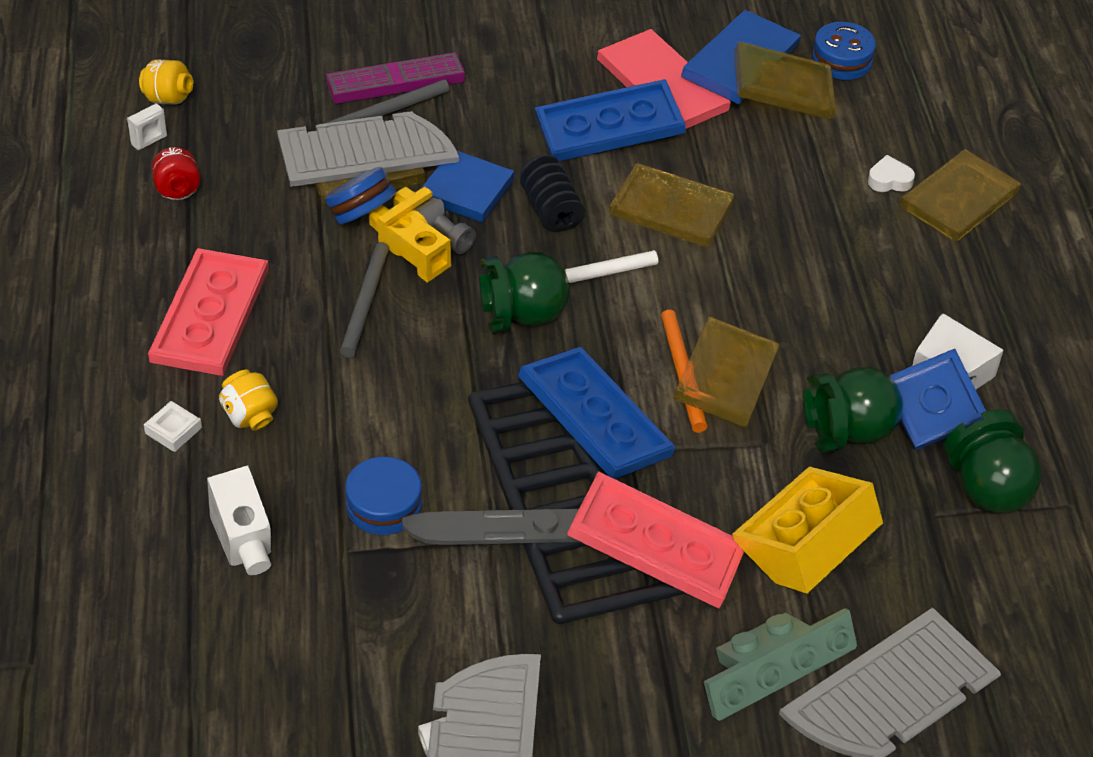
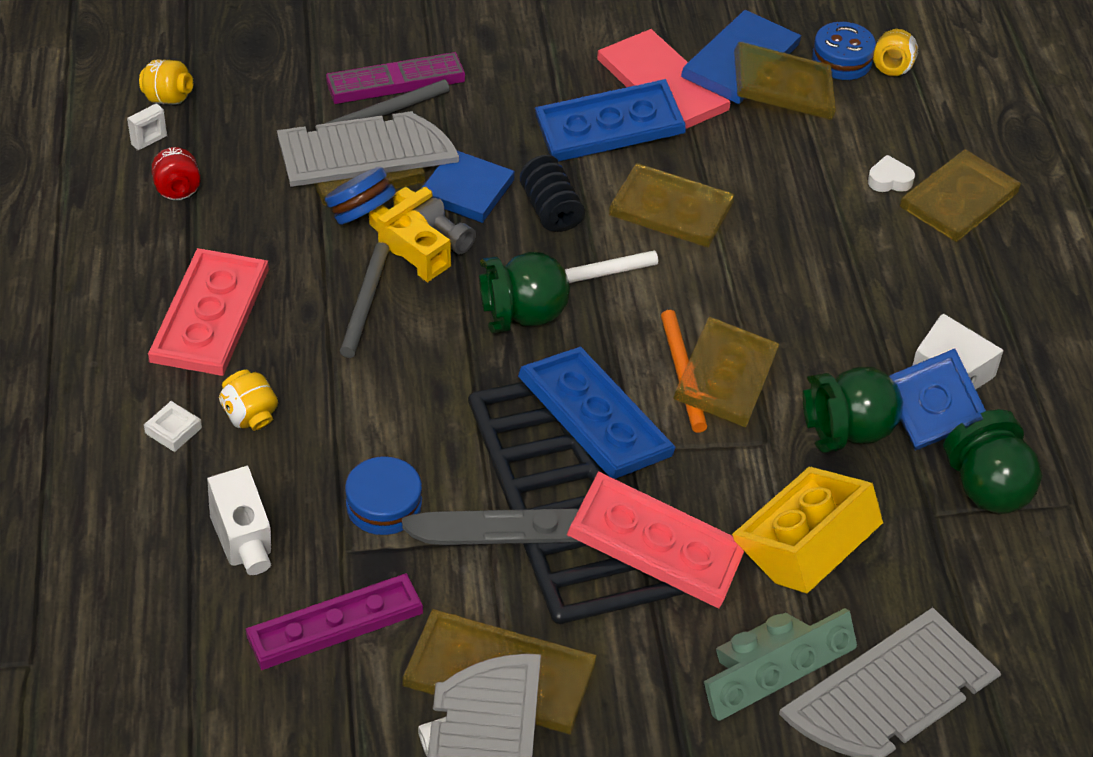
none -> magenta tile [246,573,423,670]
none -> clear yellow tile [403,609,596,735]
none -> yellow head [873,29,918,76]

